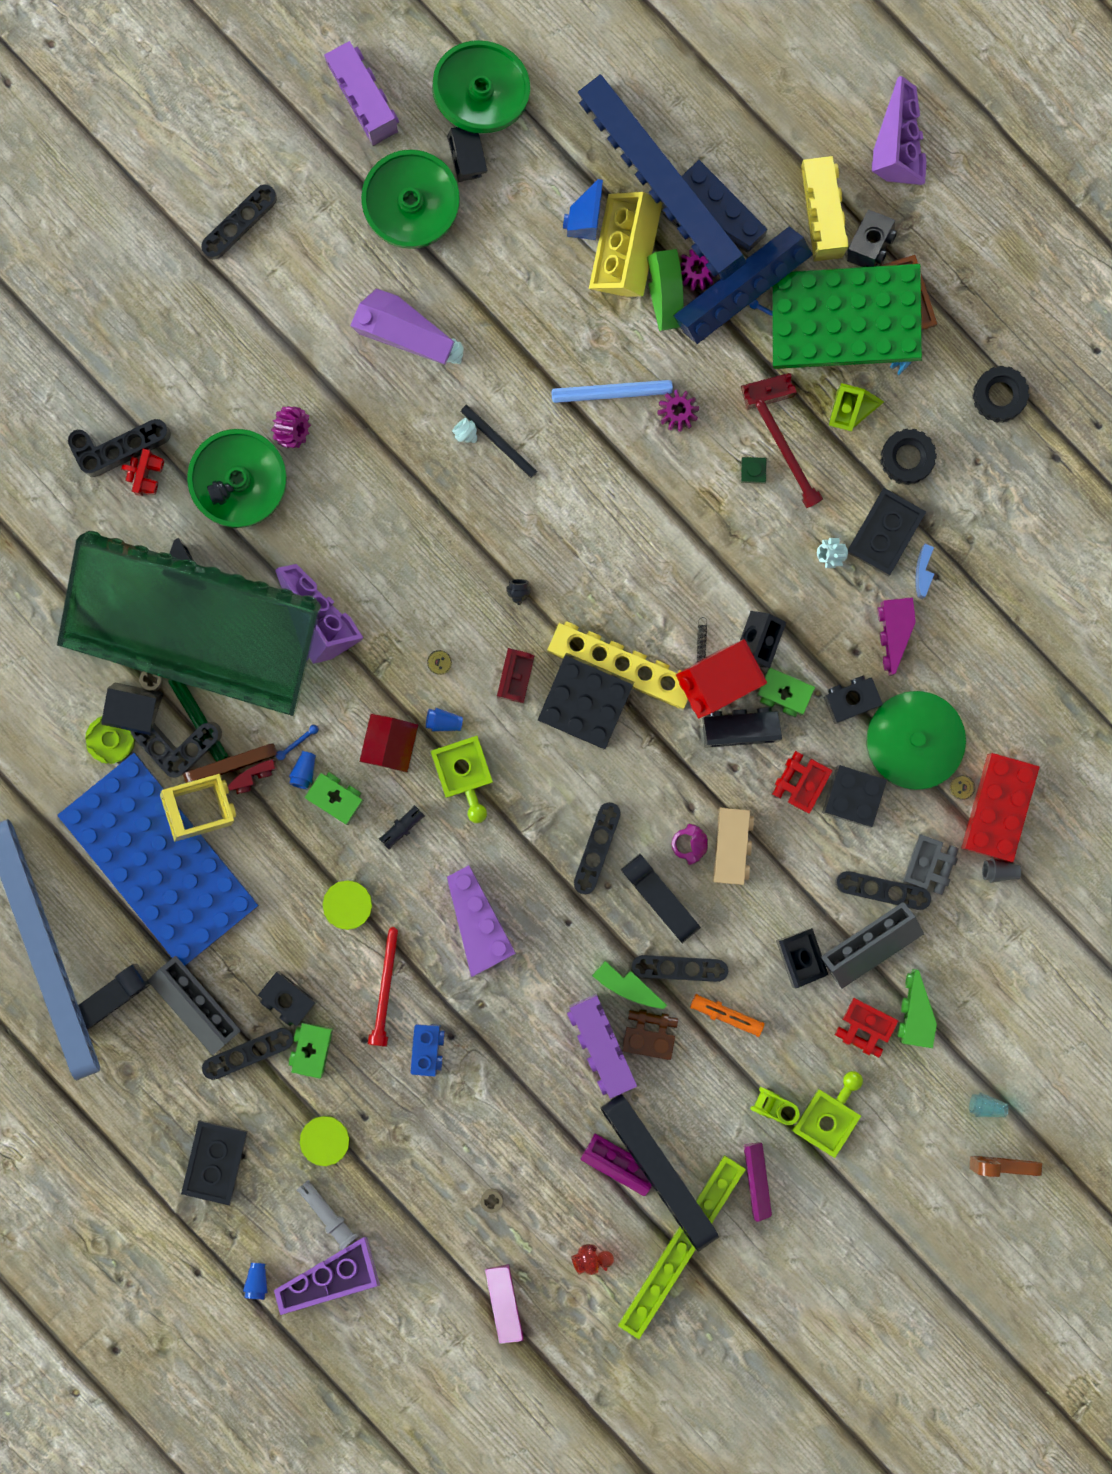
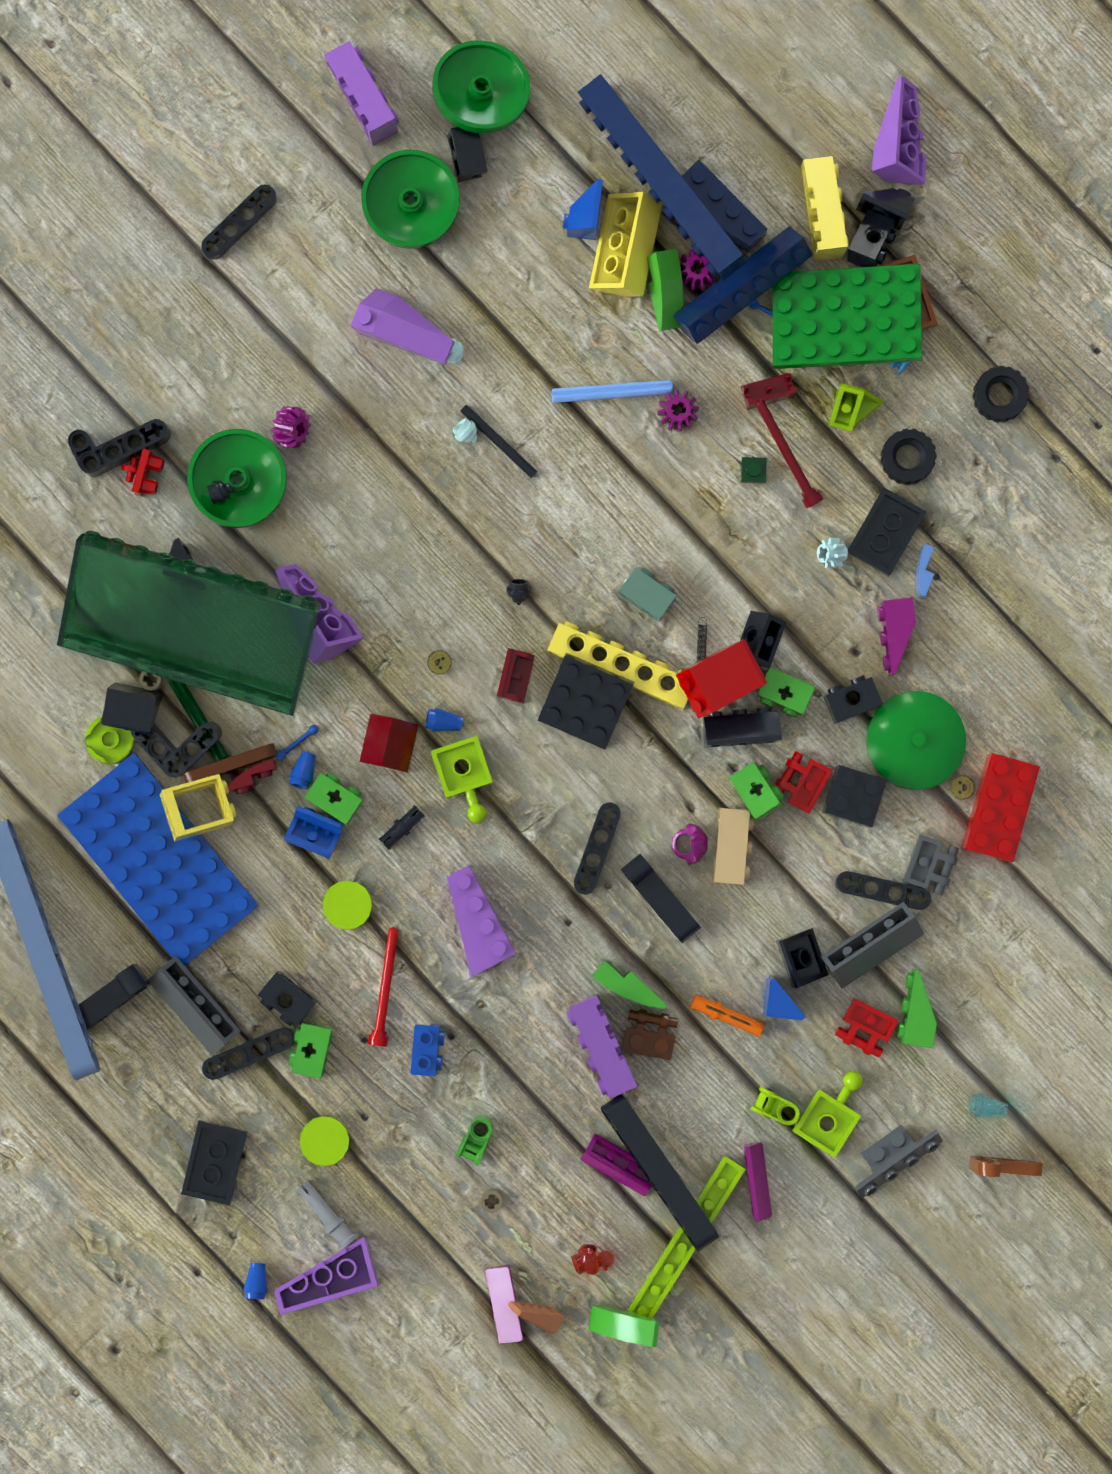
black beam [631,955,729,982] -> none
dark grey cone [982,858,1021,883] -> none
none -> blue bracket [284,806,343,859]
none -> bright green piece [456,1115,493,1166]
none -> nougat slope [508,1301,564,1334]
none -> bright green slope [589,1305,659,1347]
none -> sand green brick [618,567,676,622]
none -> bright green brick [729,762,784,821]
none -> blue slope [763,976,806,1020]
none -> dark grey bracket [855,1125,943,1198]
none -> black slope [856,188,915,231]

